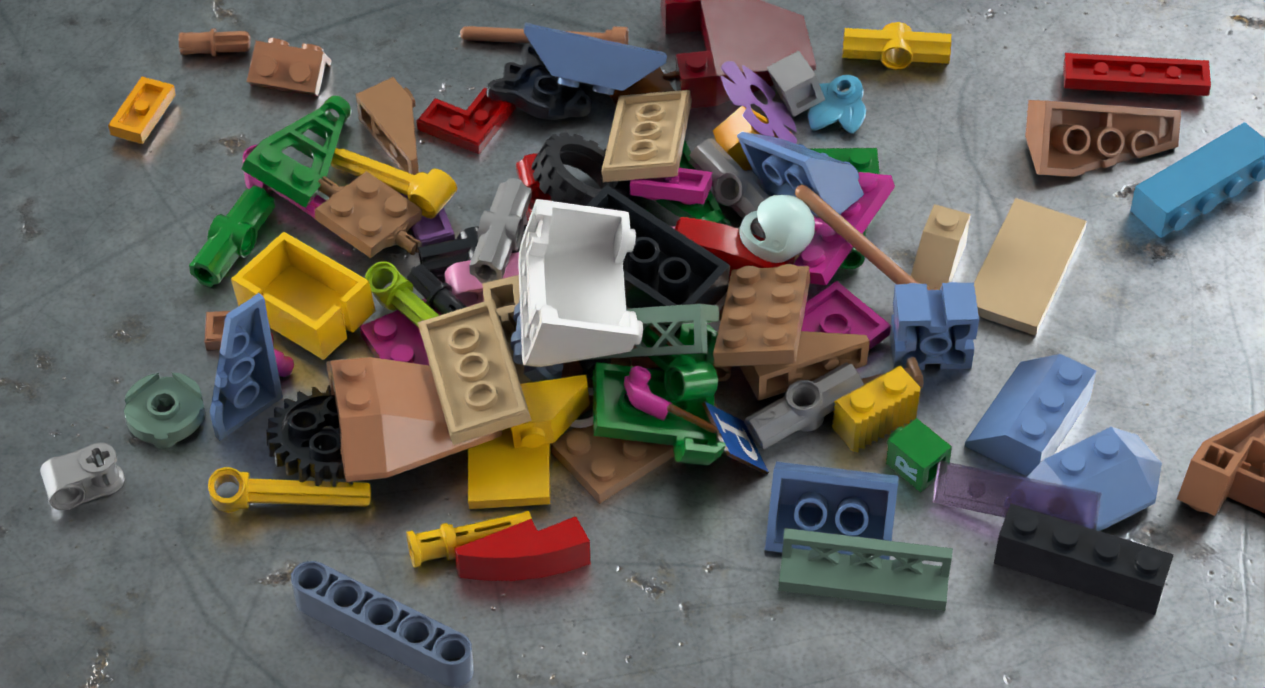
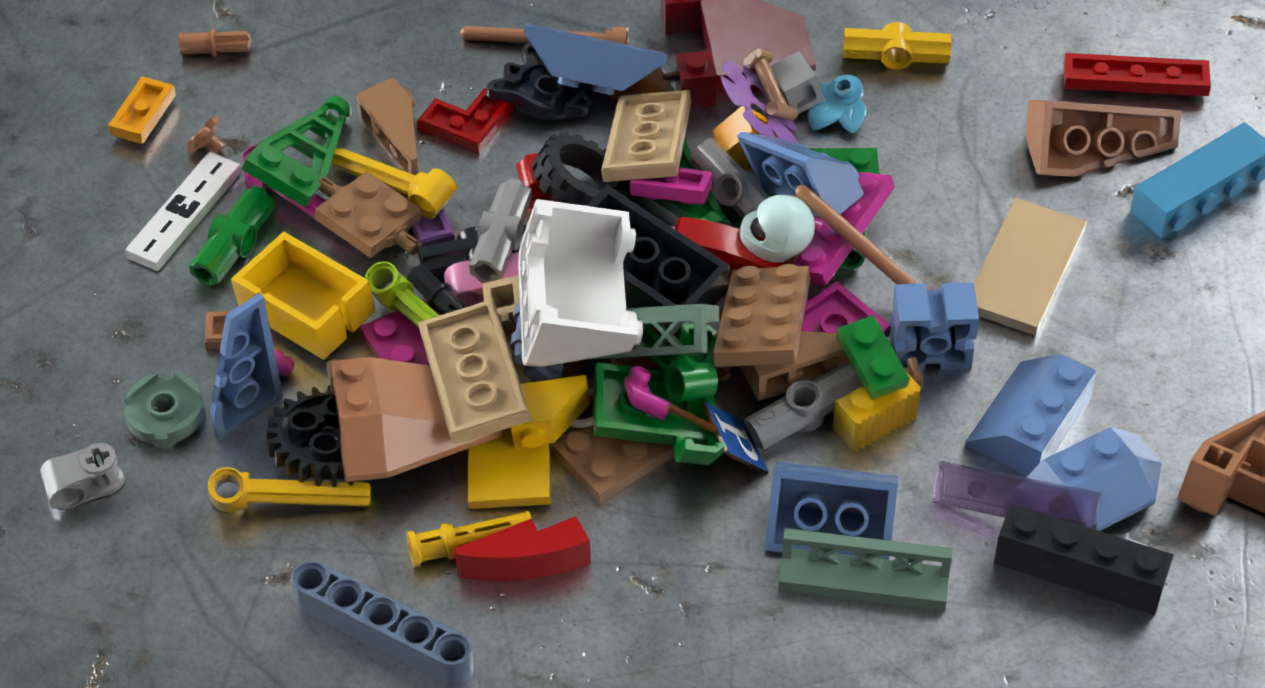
nougat bracket [247,38,332,97] -> none
green brick [886,418,952,493] -> none
tan slope [911,204,971,290] -> none
none -> white tile [125,152,242,272]
none -> nougat plant [186,115,226,155]
none -> medium nougat piece [743,49,798,121]
none -> green plate [836,315,910,400]

